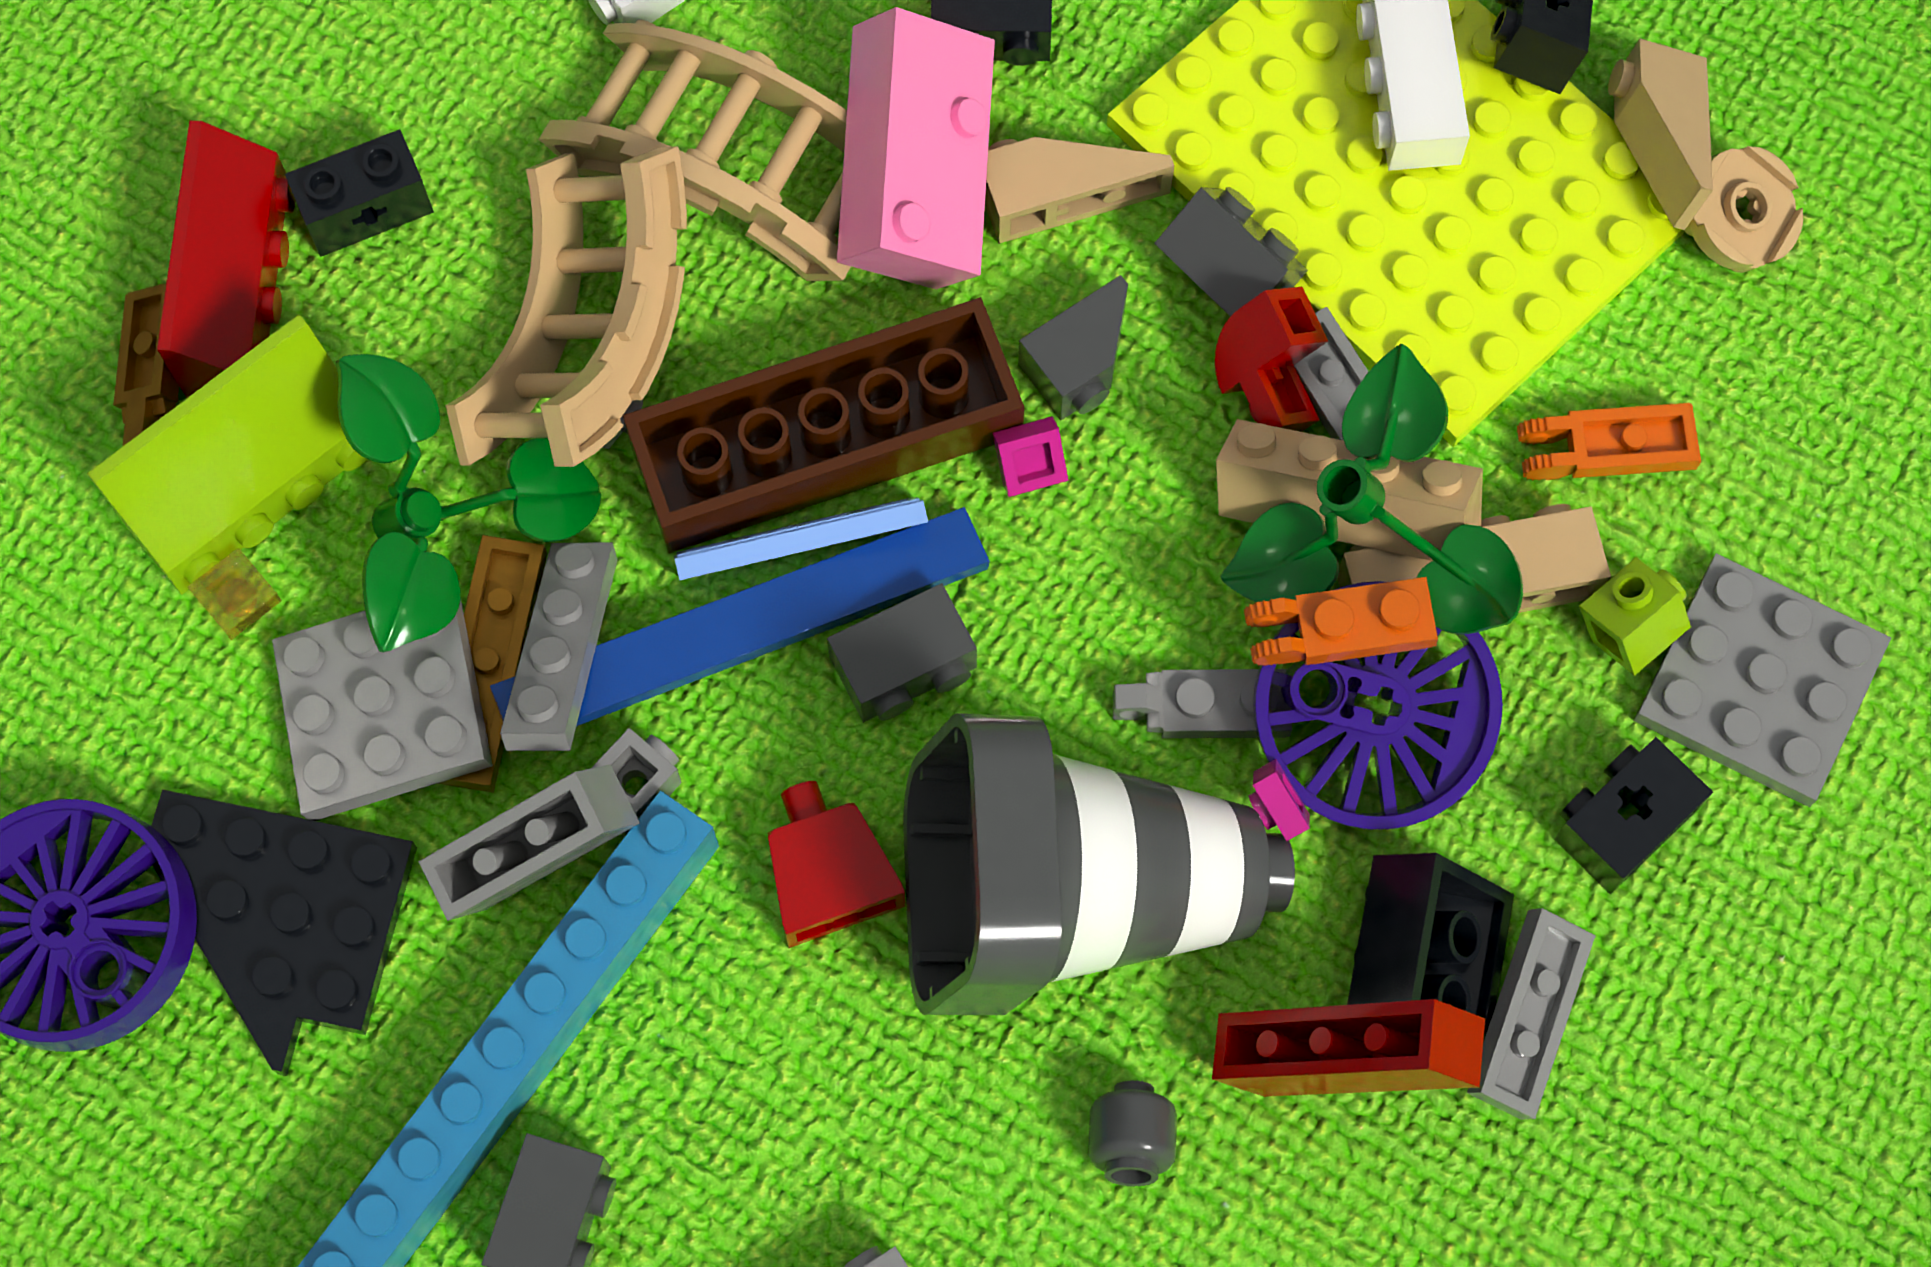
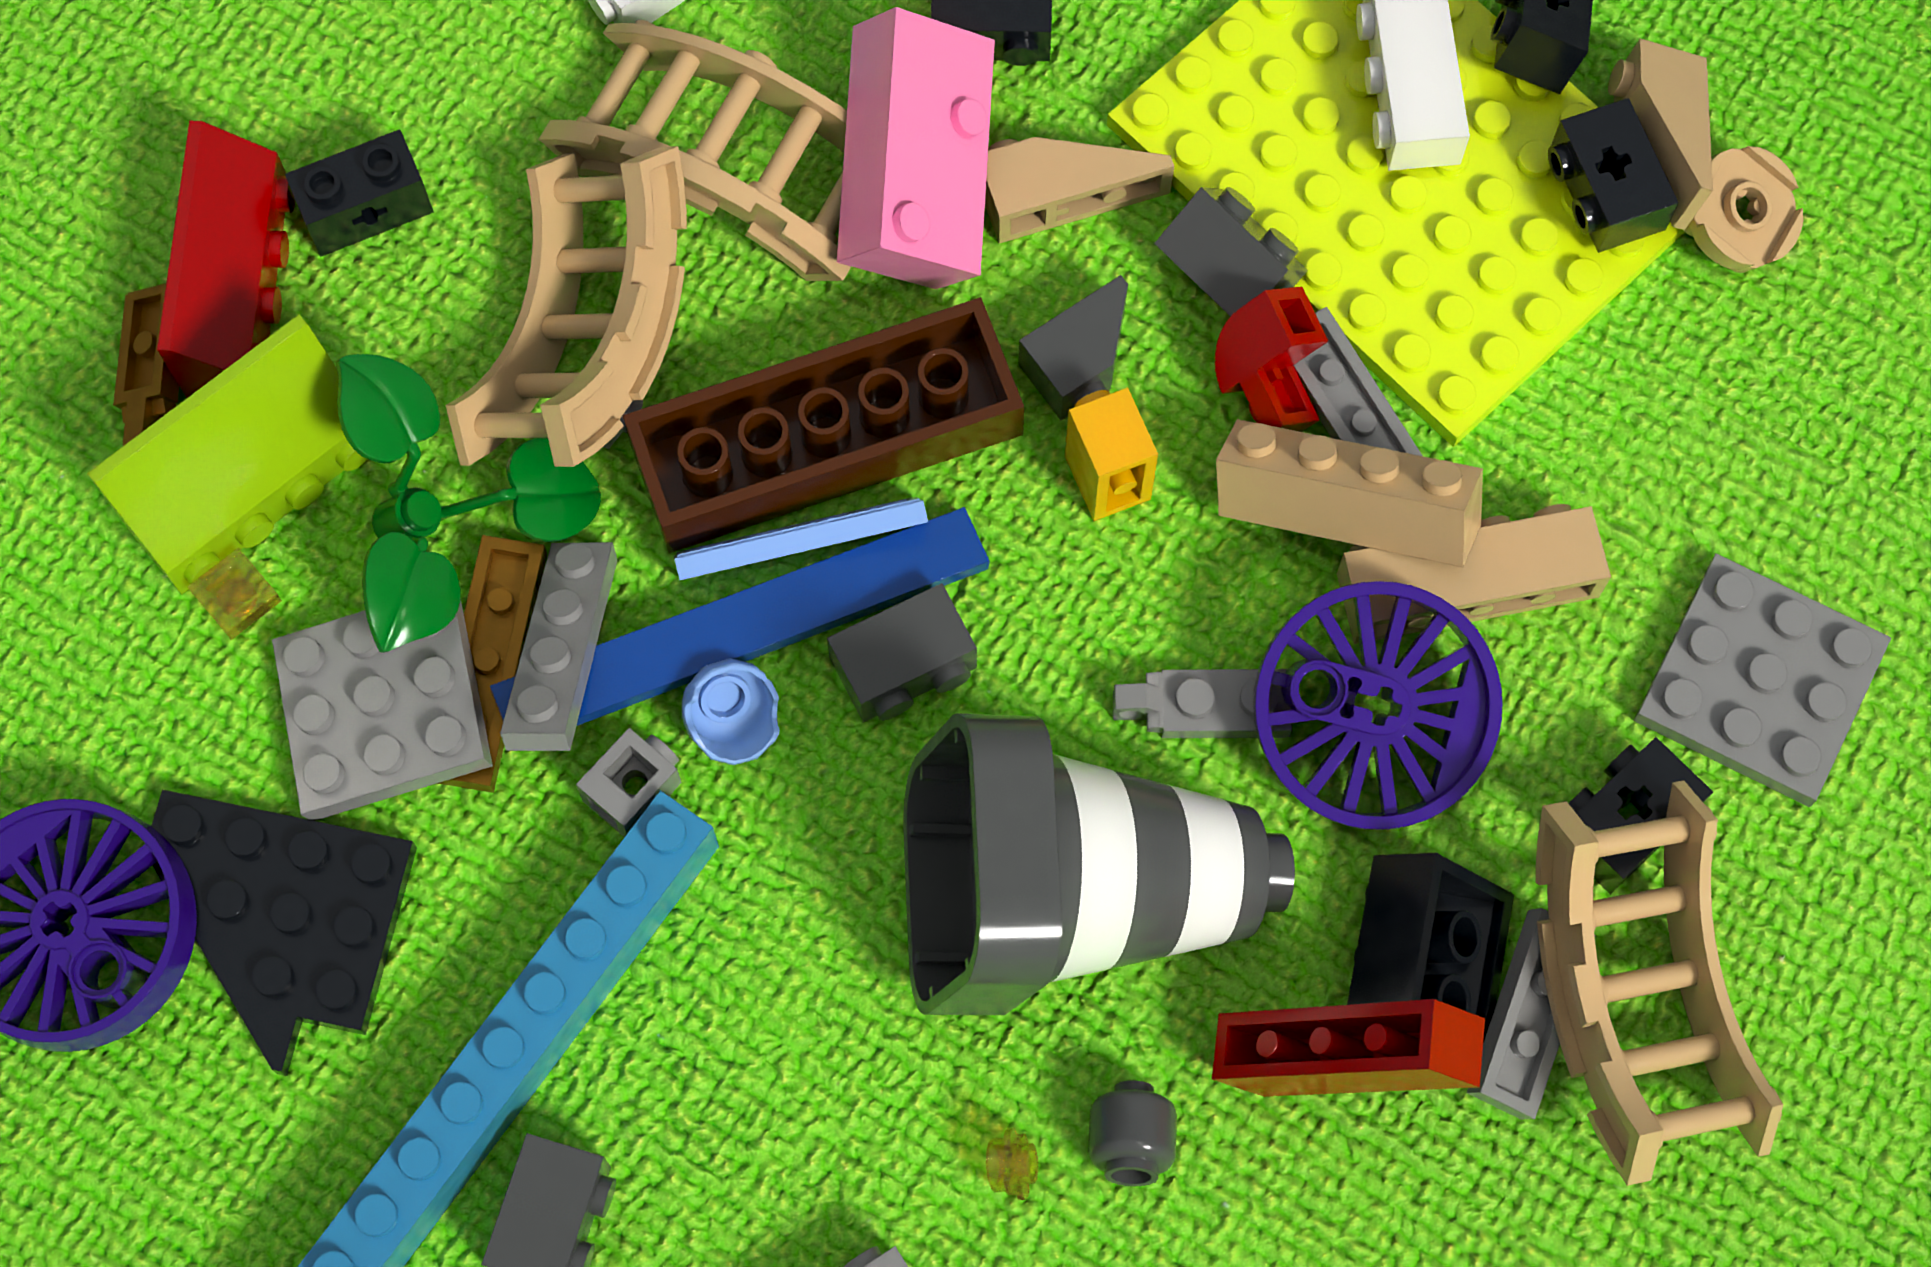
light grey brick [418,764,640,921] -> none
red torso [767,781,905,948] -> none
dark pink plate [993,416,1069,497] -> none
green plant [1220,344,1523,634] -> none
orange hinge [1244,577,1438,666] -> none
dark pink plate [1248,759,1310,841] -> none
orange hinge [1517,403,1701,481] -> none
lime brick [1579,558,1691,676] -> none
none -> light blue hair [682,658,780,765]
none -> clear yellow plate [986,1128,1038,1200]
none -> yellow brick [1065,387,1158,521]
none -> tan fence [1536,780,1784,1186]
none -> black brick [1548,98,1679,253]

